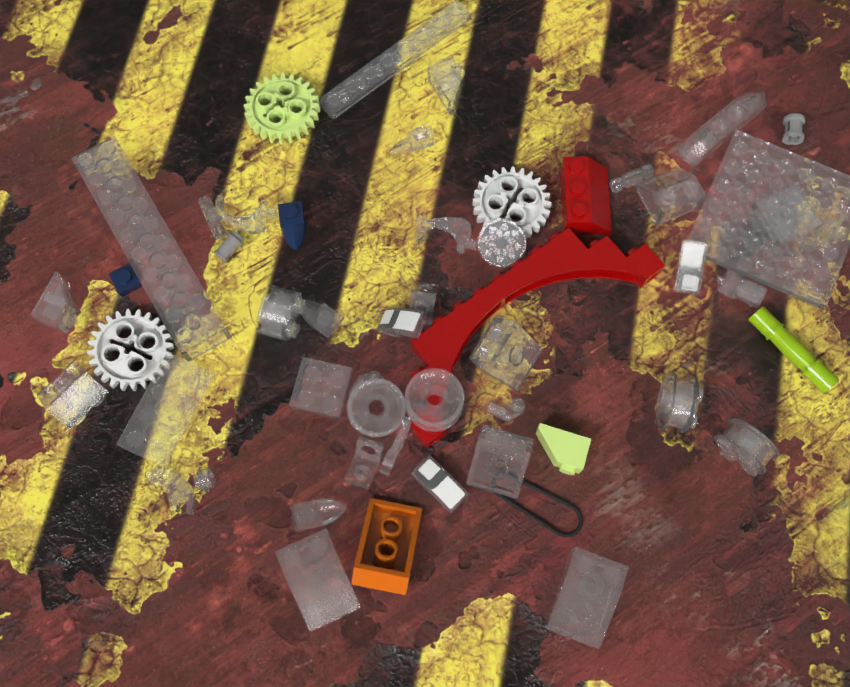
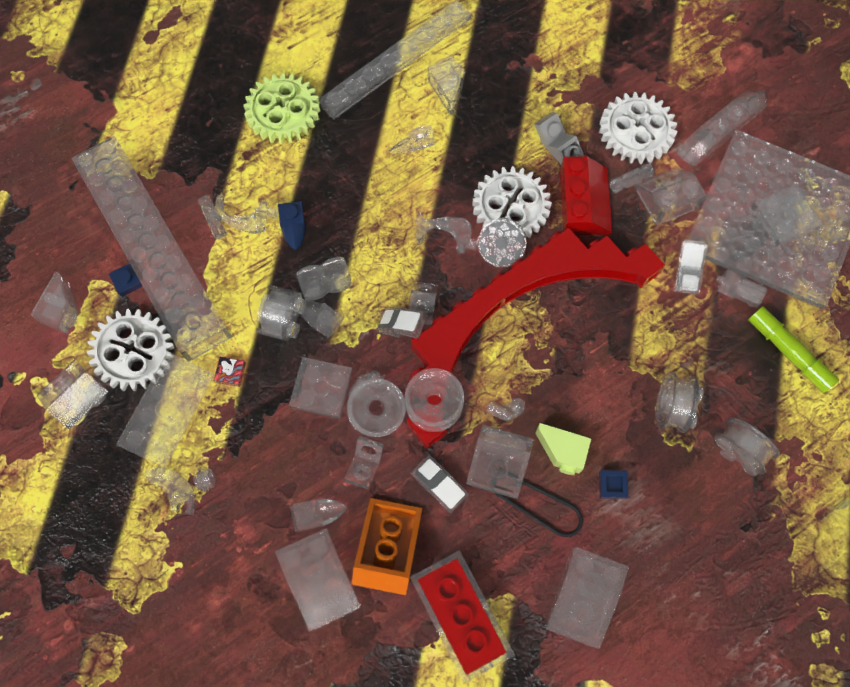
light grey pin [214,231,244,263] -> none
clear piece [379,417,411,476] -> none
clear slope [469,317,543,391] -> none
light grey bush [782,113,805,145] -> none
none -> tile [213,356,246,387]
none -> clear brick [296,257,352,301]
none -> red brick [410,550,515,684]
none -> light grey slope [534,112,584,164]
none -> white gear [599,92,677,164]
none -> dark blue plate [599,470,629,499]

